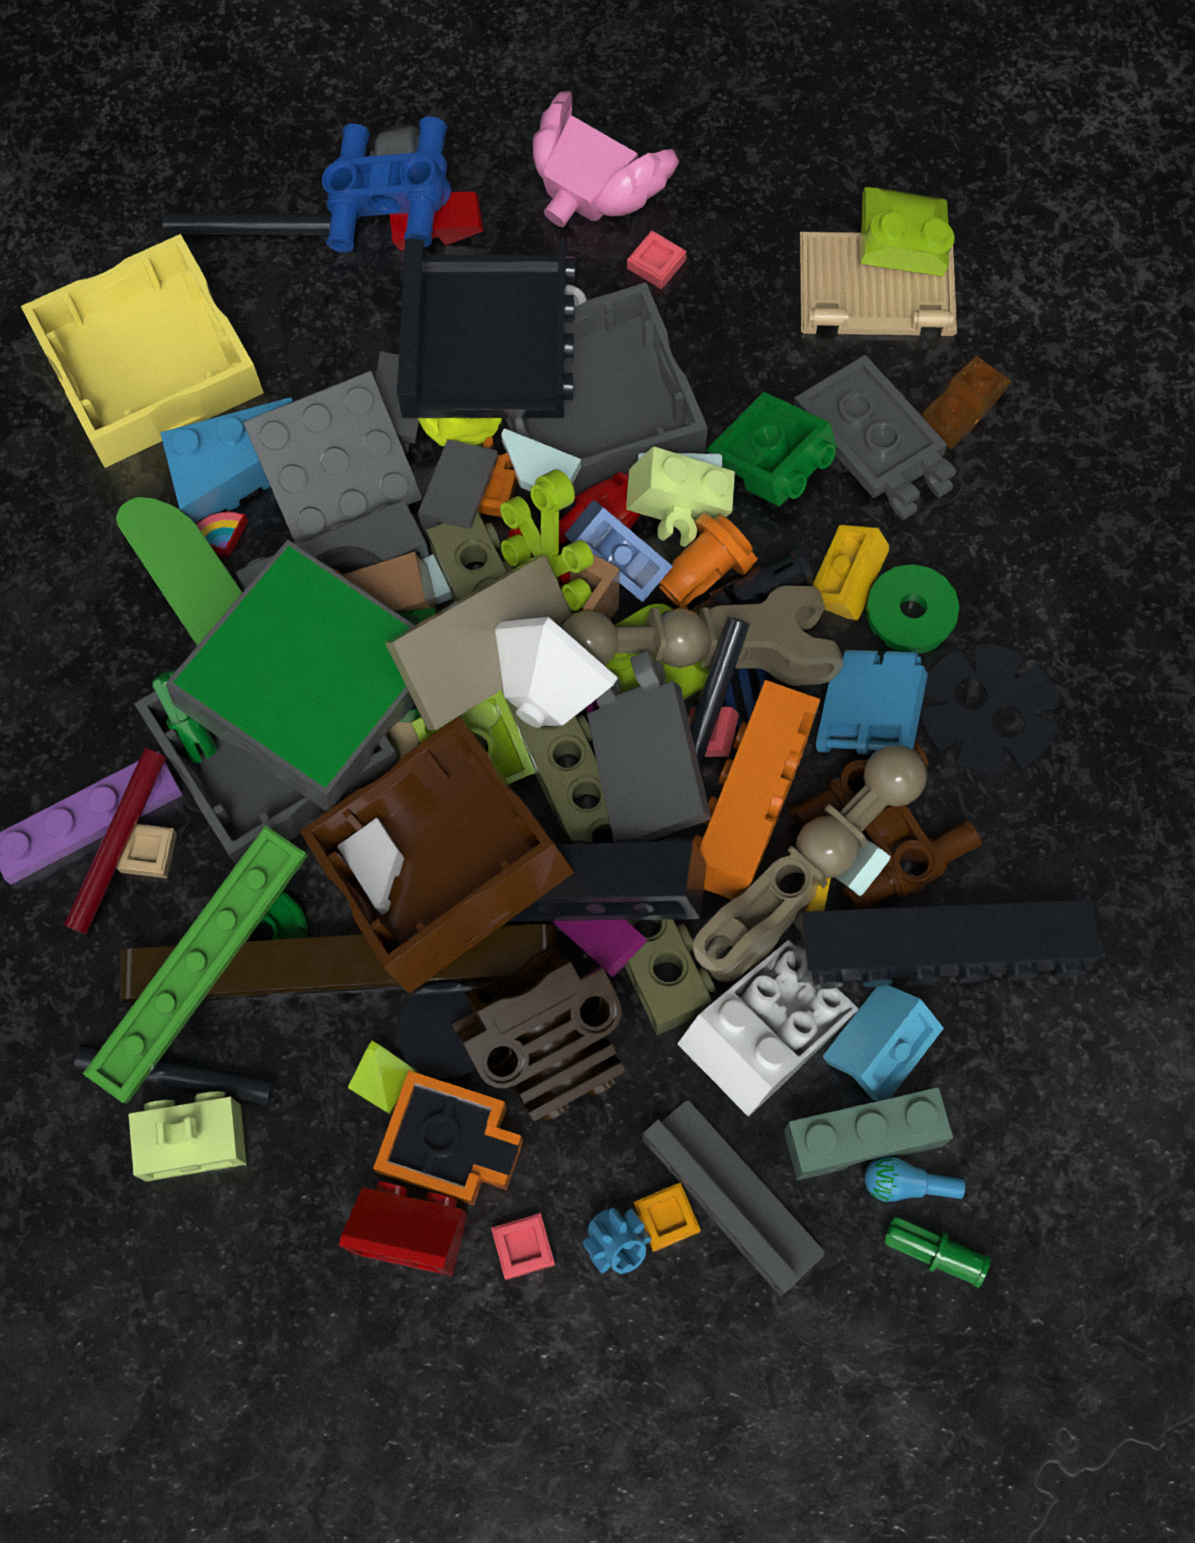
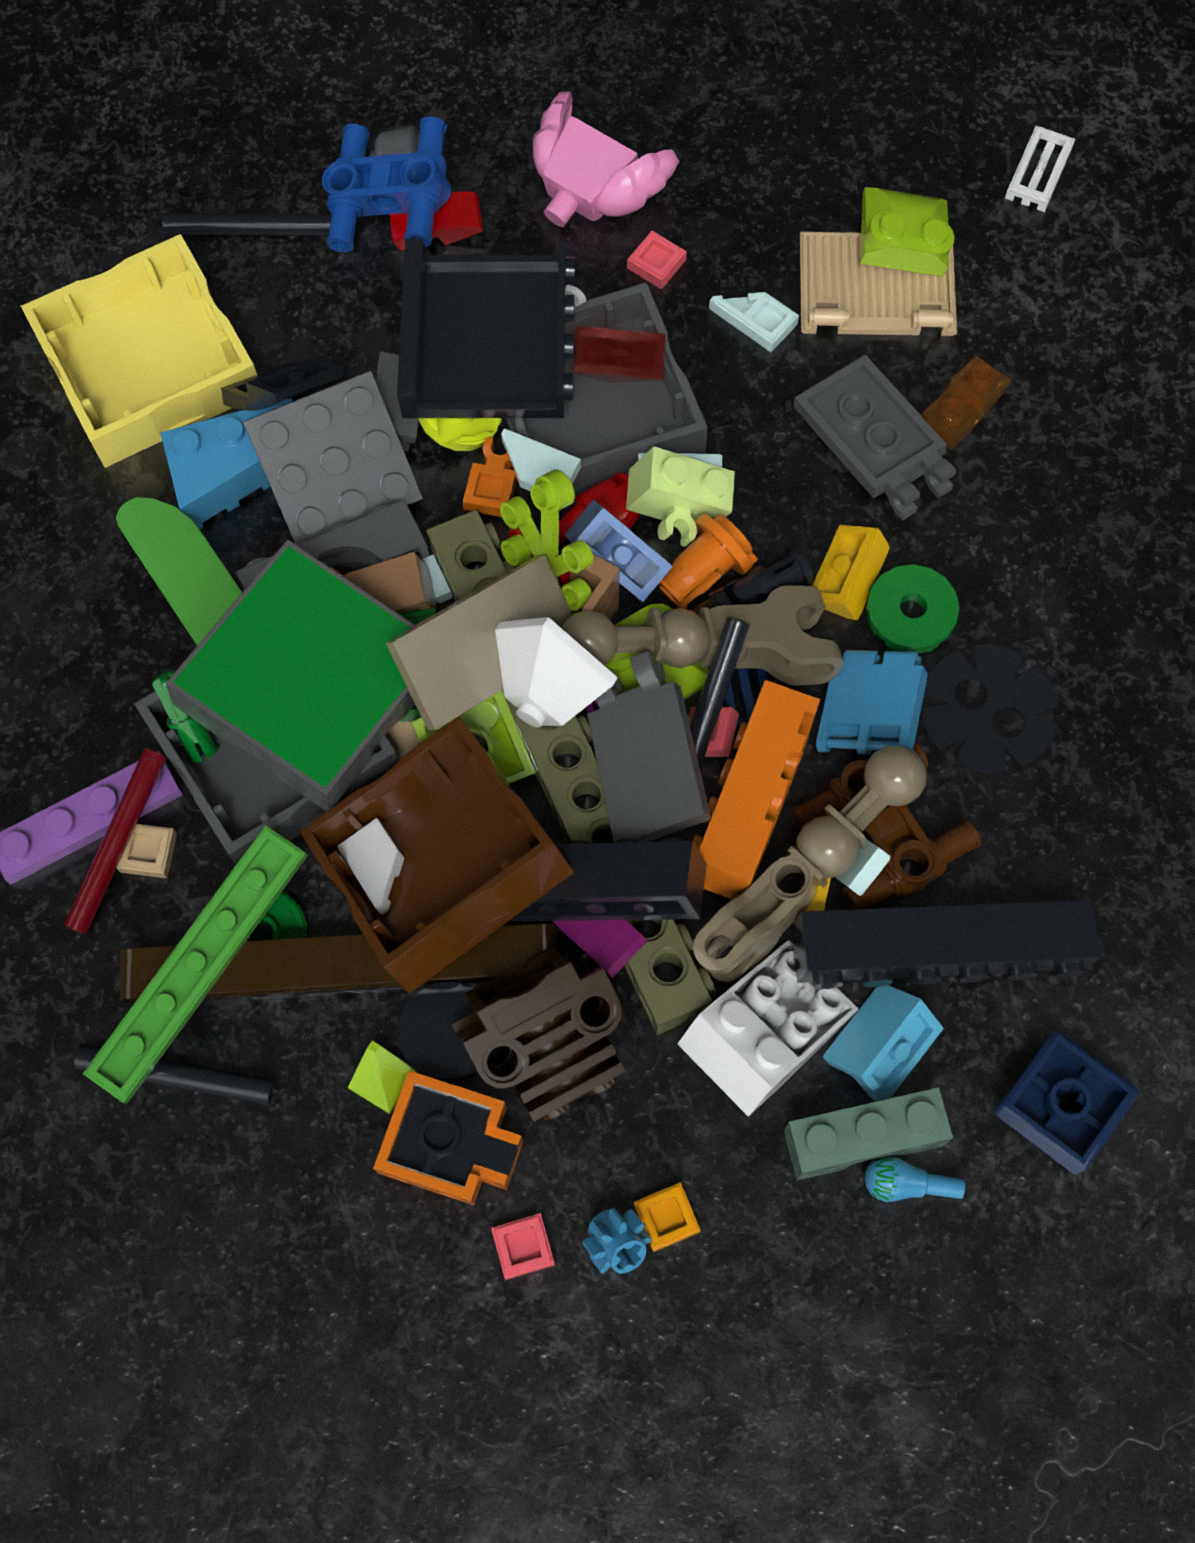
yellowish green brick [129,1091,247,1181] -> none
tile [196,511,249,559] -> none
red slope [339,1182,467,1276] -> none
dark grey panel [418,439,498,538] -> none
dark grey panel [643,1101,824,1297] -> none
green plate [706,392,837,507] -> none
green axle [884,1217,991,1288] -> none
none -> black slope [221,356,347,411]
none -> clear red slope [573,326,666,383]
none -> light aqua tile [709,292,799,352]
none -> dark blue brick [994,1030,1139,1175]
none -> white tile [1005,126,1075,212]

